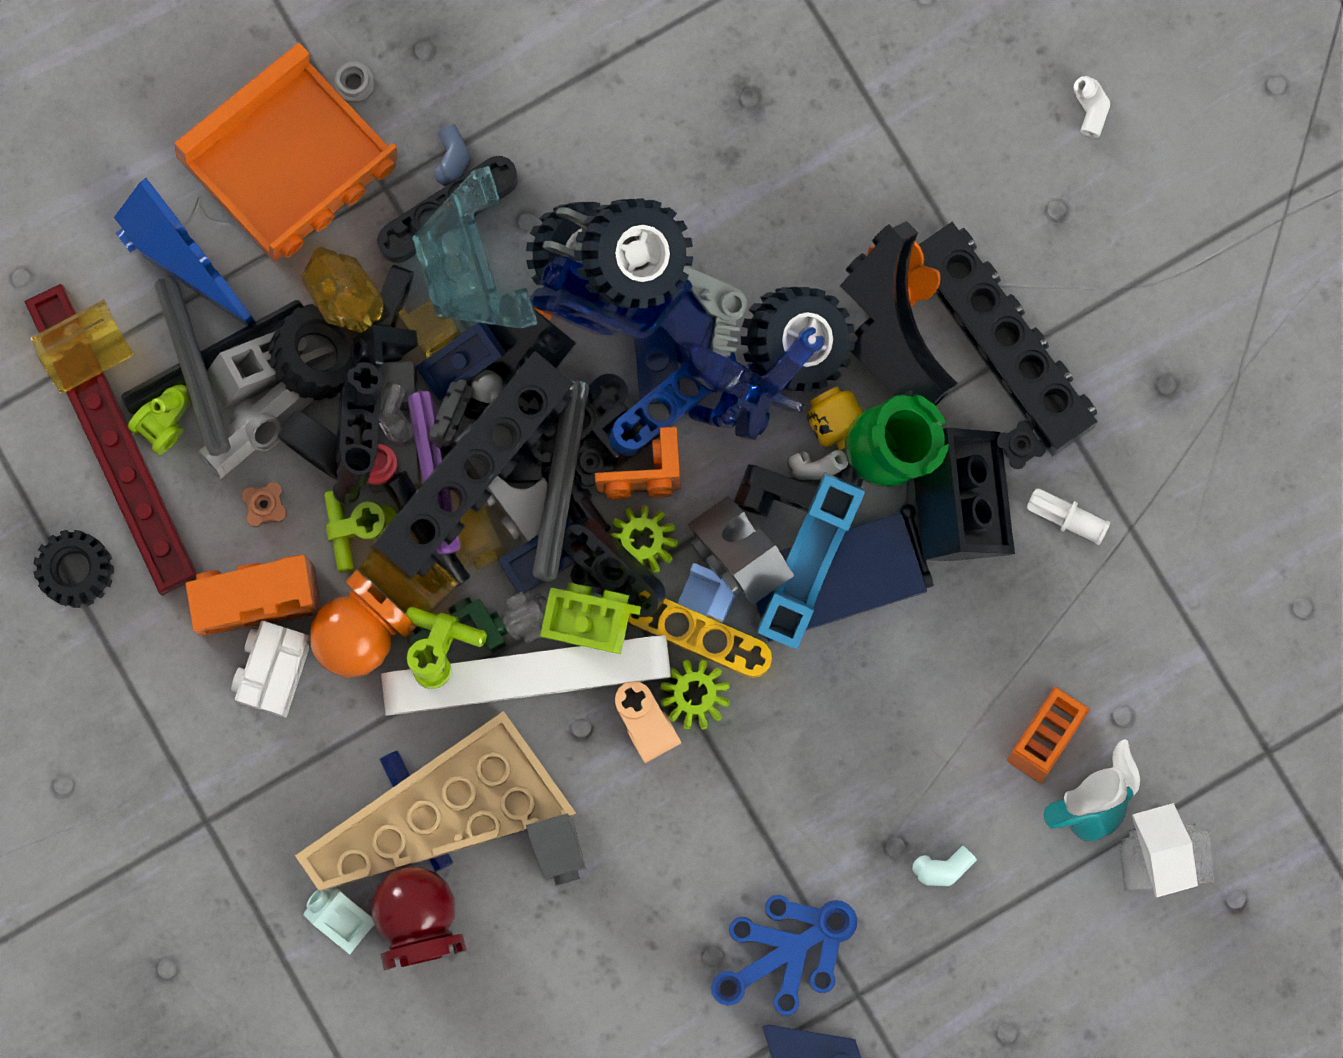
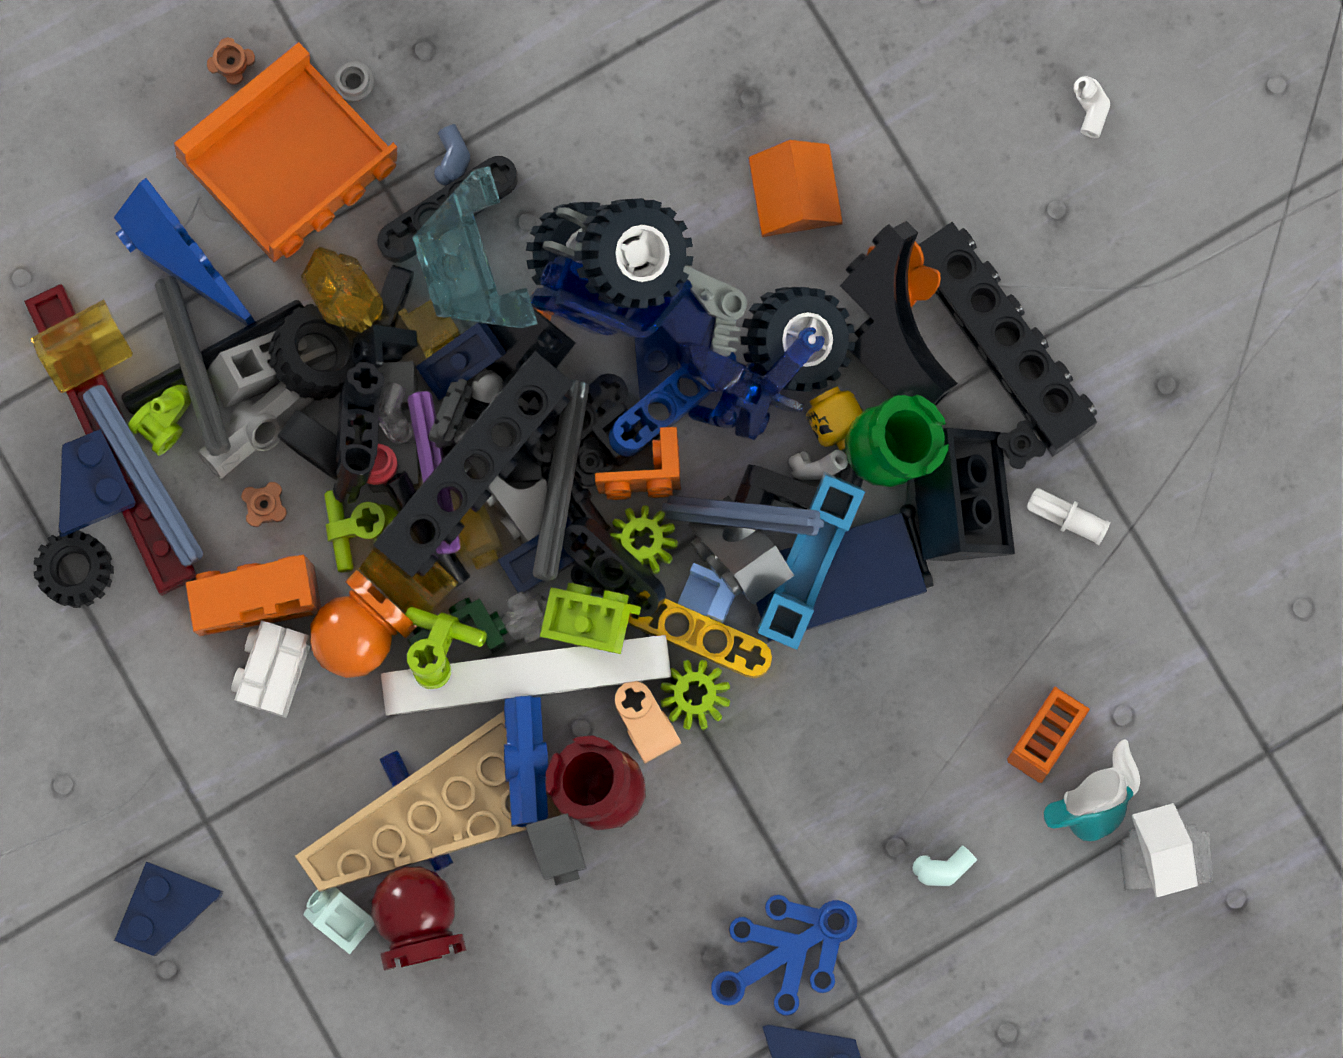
none -> dark blue wing [58,429,136,537]
none -> sand blue axle [83,385,204,567]
none -> dark blue wing [114,862,224,956]
none -> nougat plate [207,37,255,85]
none -> blue piece [504,696,549,828]
none -> dark red tile [546,735,646,830]
none -> sand blue axle [662,495,824,536]
none -> orange slope [749,140,843,237]

